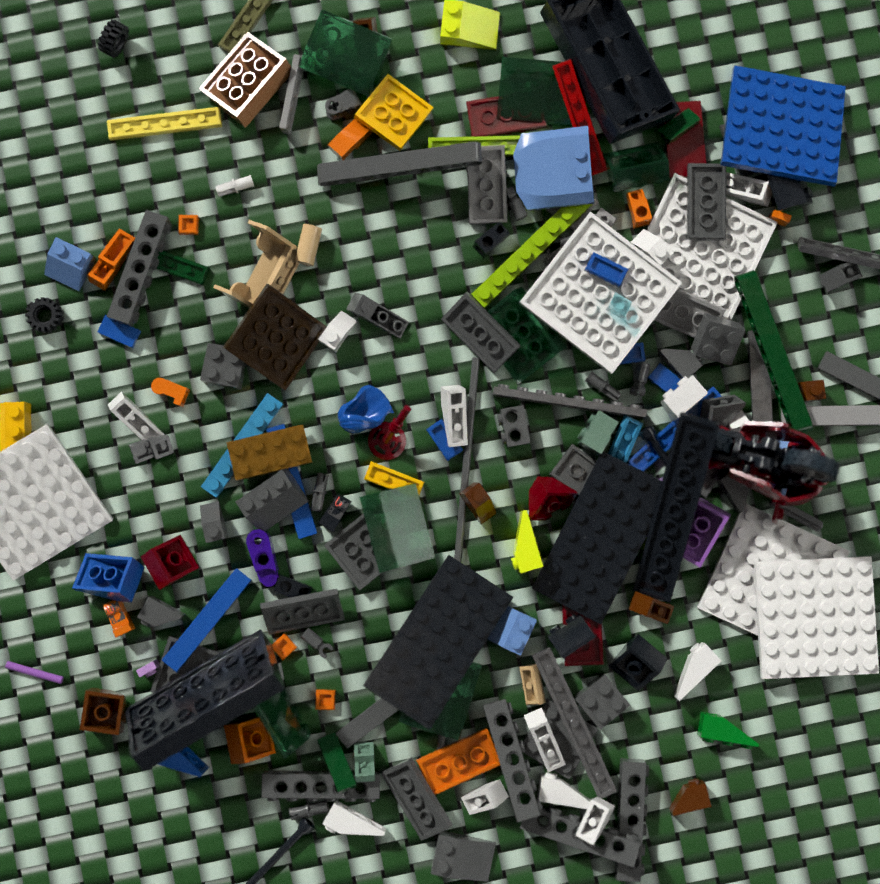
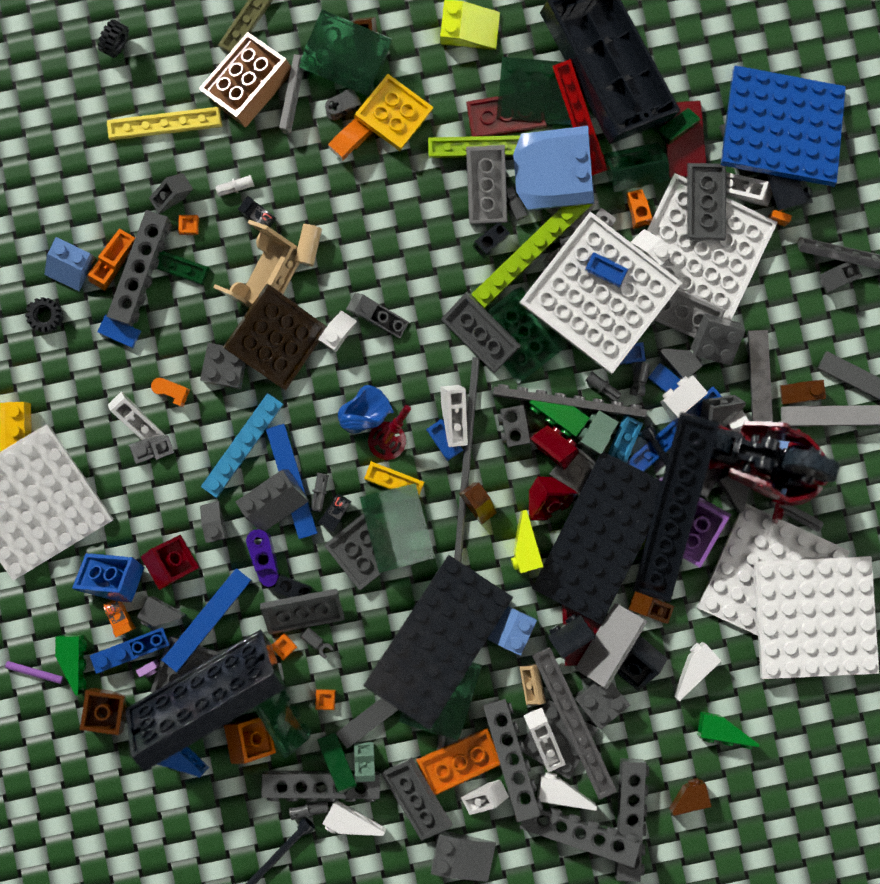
pearl gold brick [226,424,312,481] -> none
dark grey beam [317,142,482,186] -> none
white slope [576,797,615,845] -> none
clear light blue slope [606,292,632,319] -> none
dark green beam [734,270,813,433] -> none
none -> green slope [55,635,87,696]
none -> blue slope [90,627,170,674]
none -> dark grey slope [149,173,193,214]
none -> black leg [238,196,276,227]
none -> green slope [529,400,589,438]
none -> dark red slope [530,425,579,470]
none -> light grey tile [575,603,647,689]

